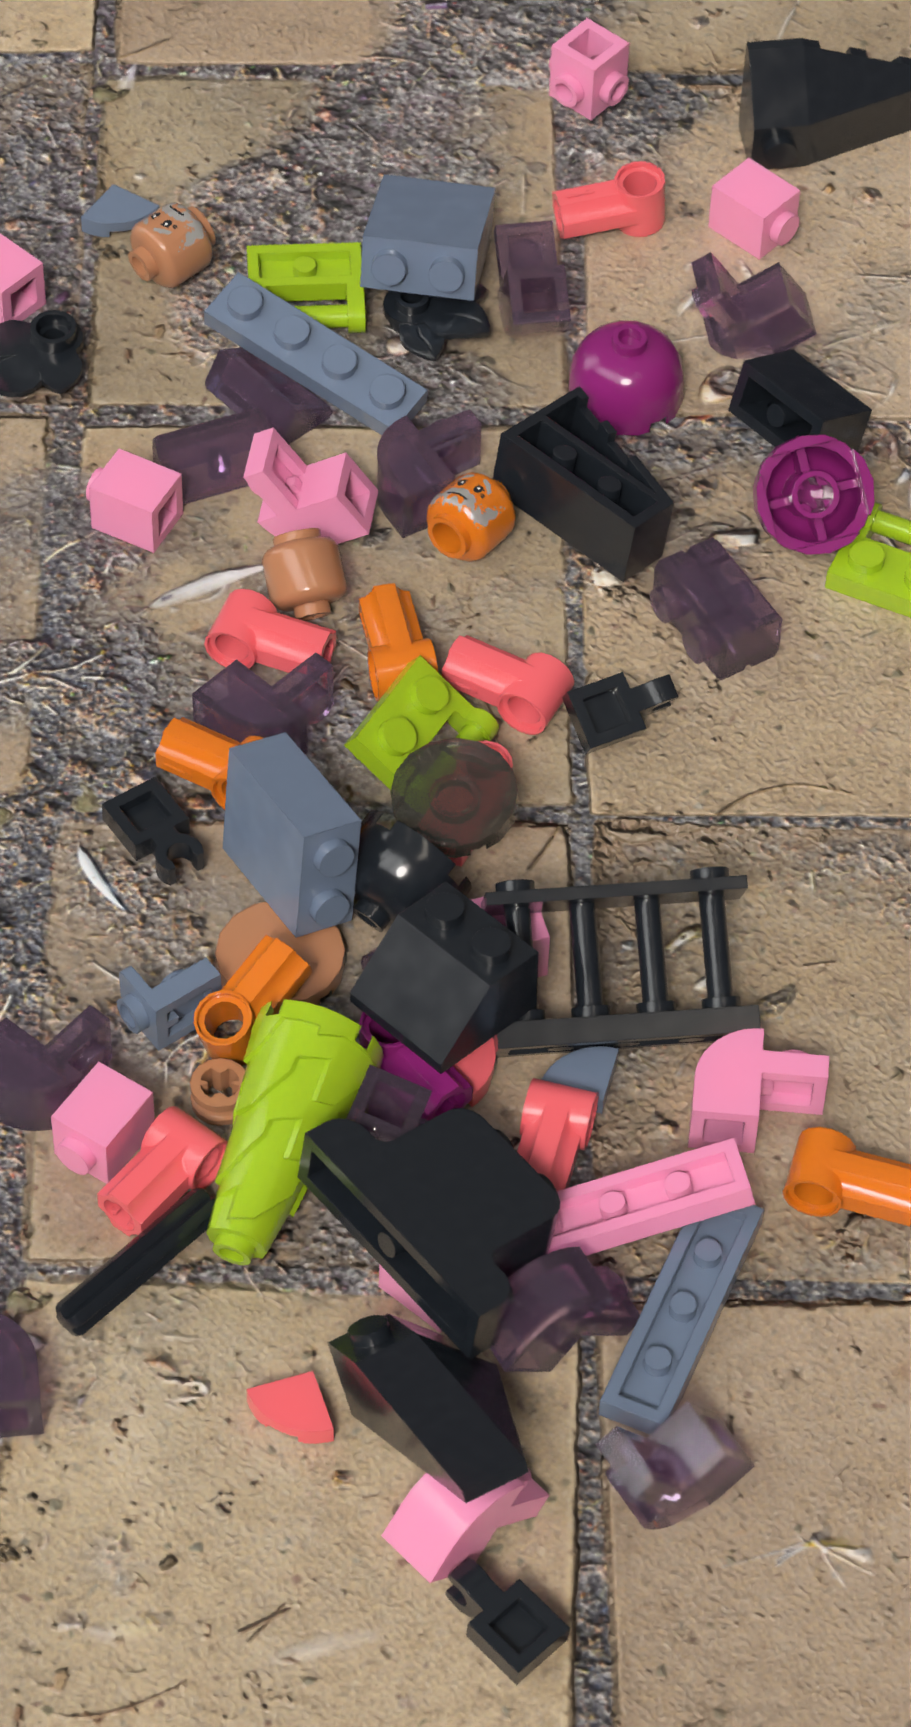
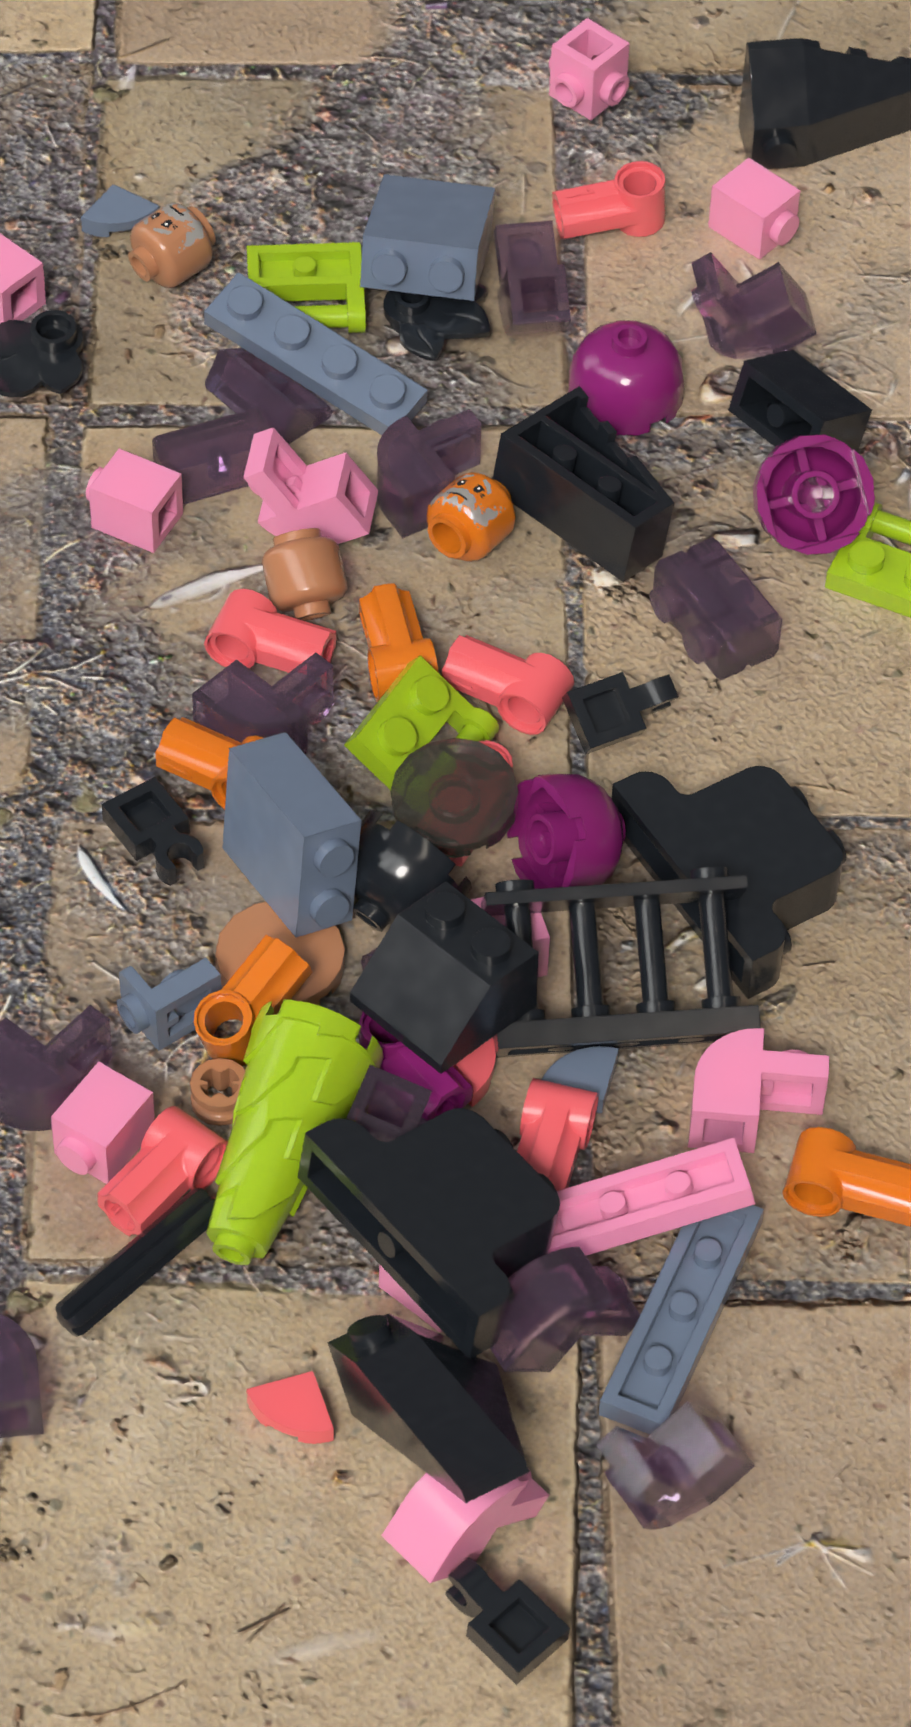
none -> magenta cylinder [506,773,626,889]
none -> black brick [611,766,846,999]

